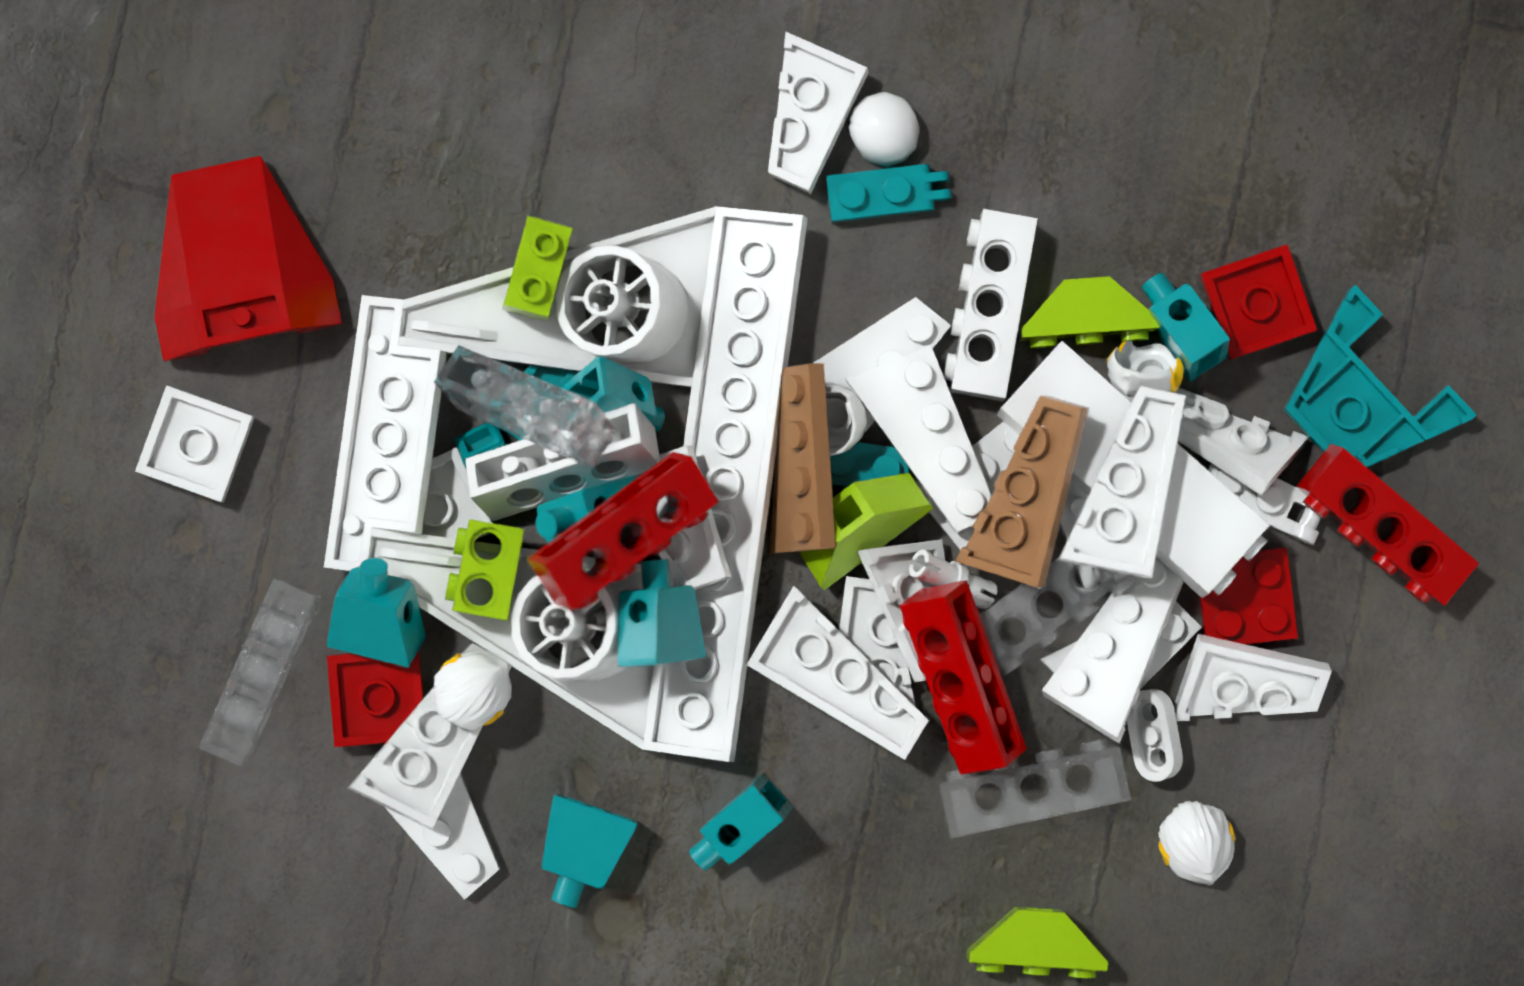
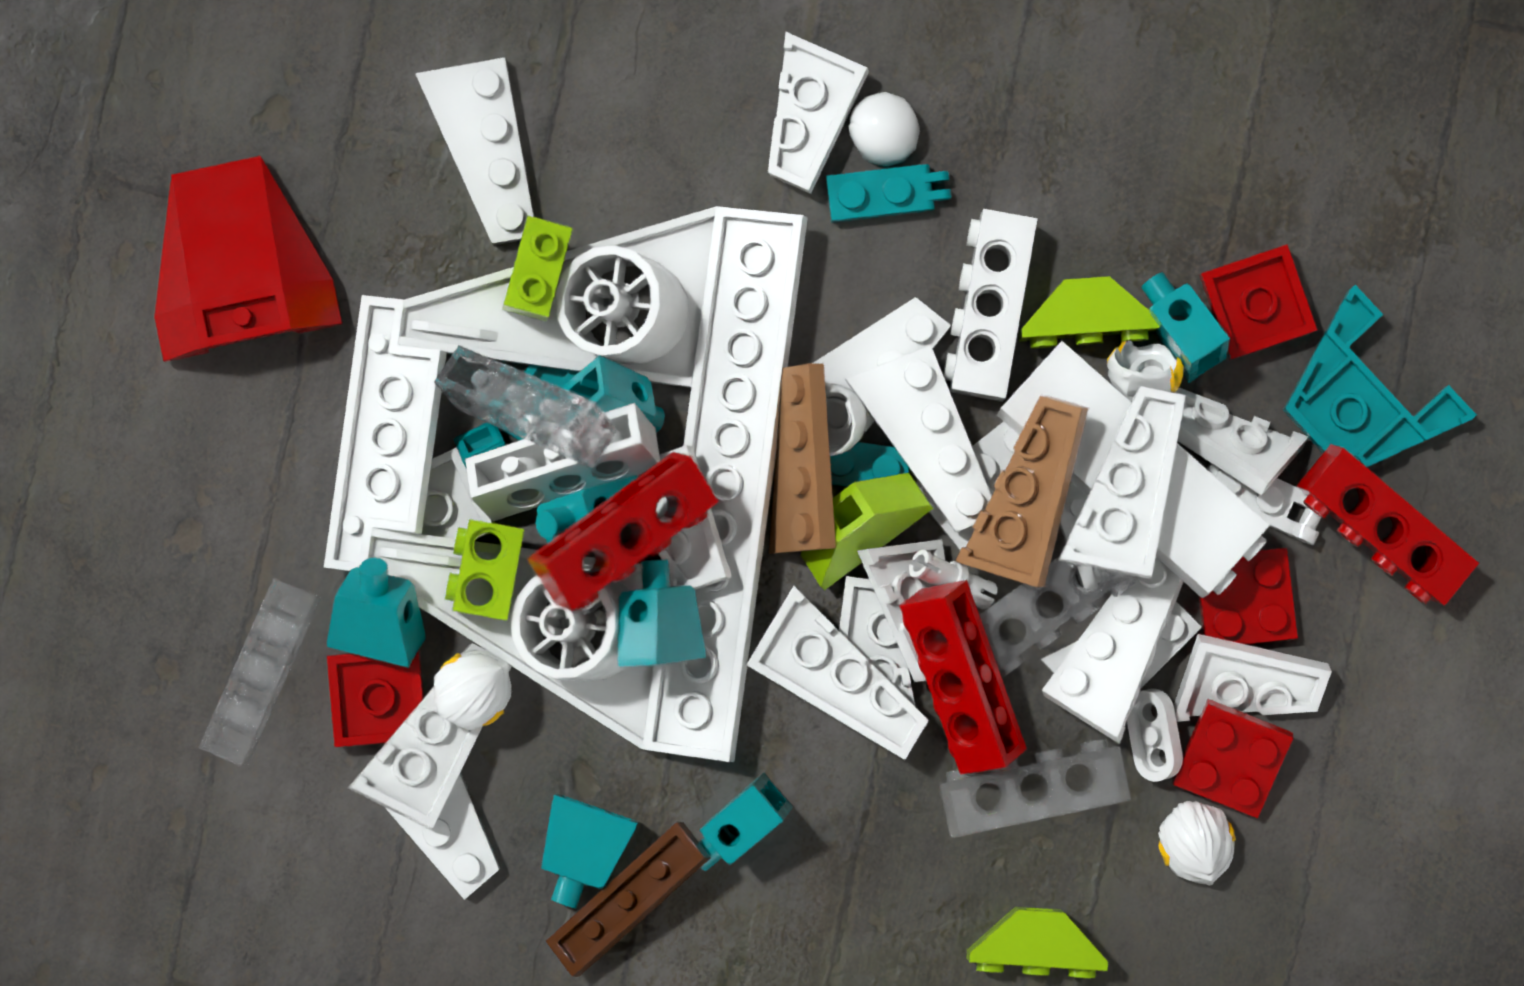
white plate [135,385,255,503] -> none
none -> white wing [415,57,534,245]
none -> reddish brown plate [546,822,711,977]
none -> red plate [1173,699,1294,818]

